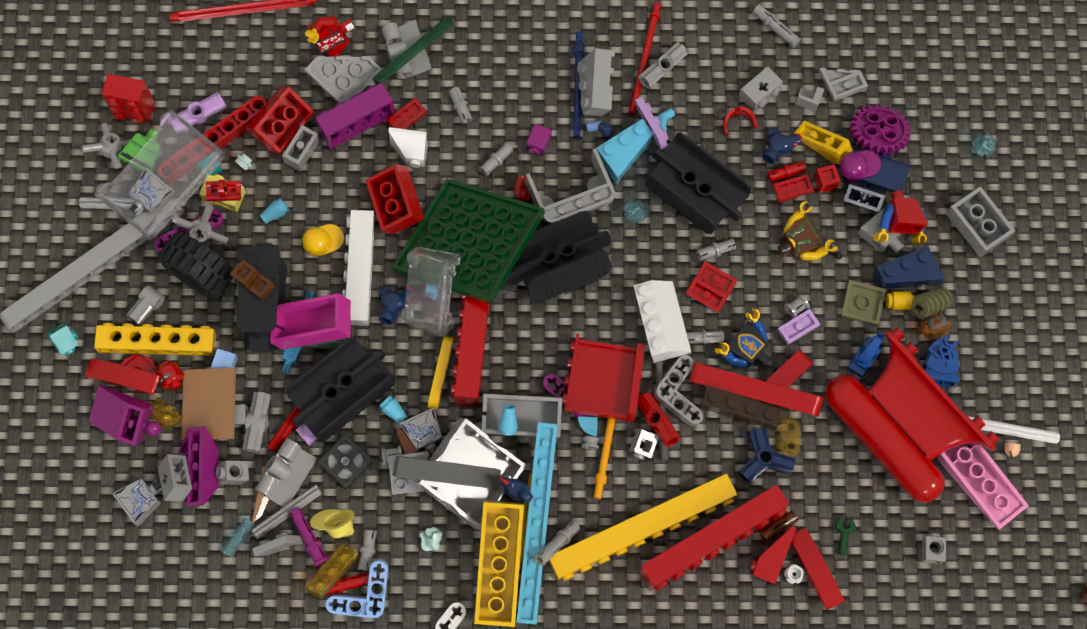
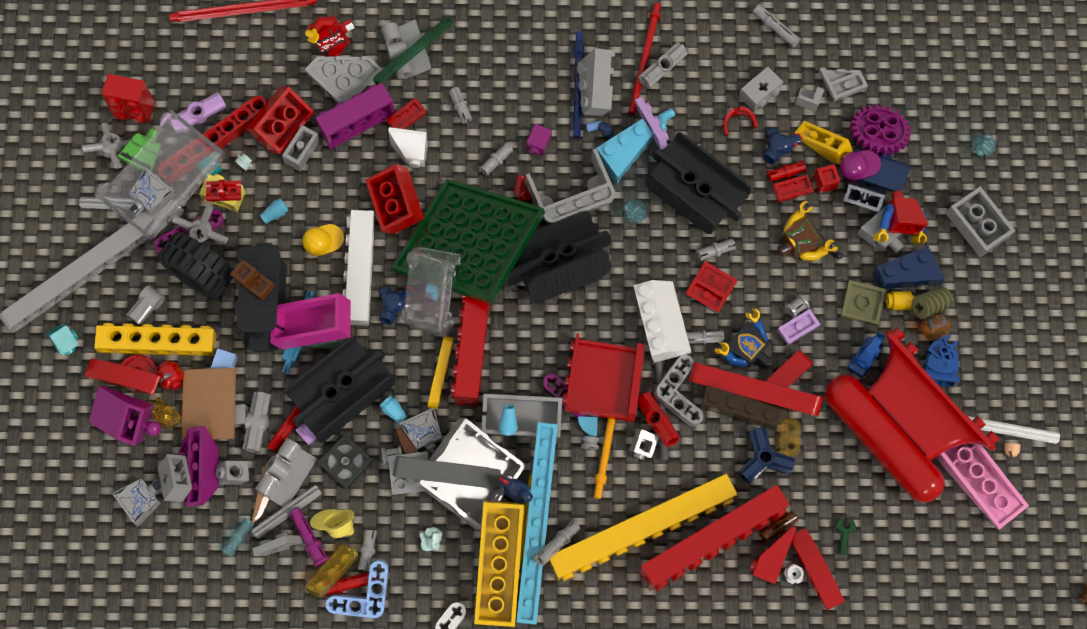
light grey brick [921,533,946,564] -> none

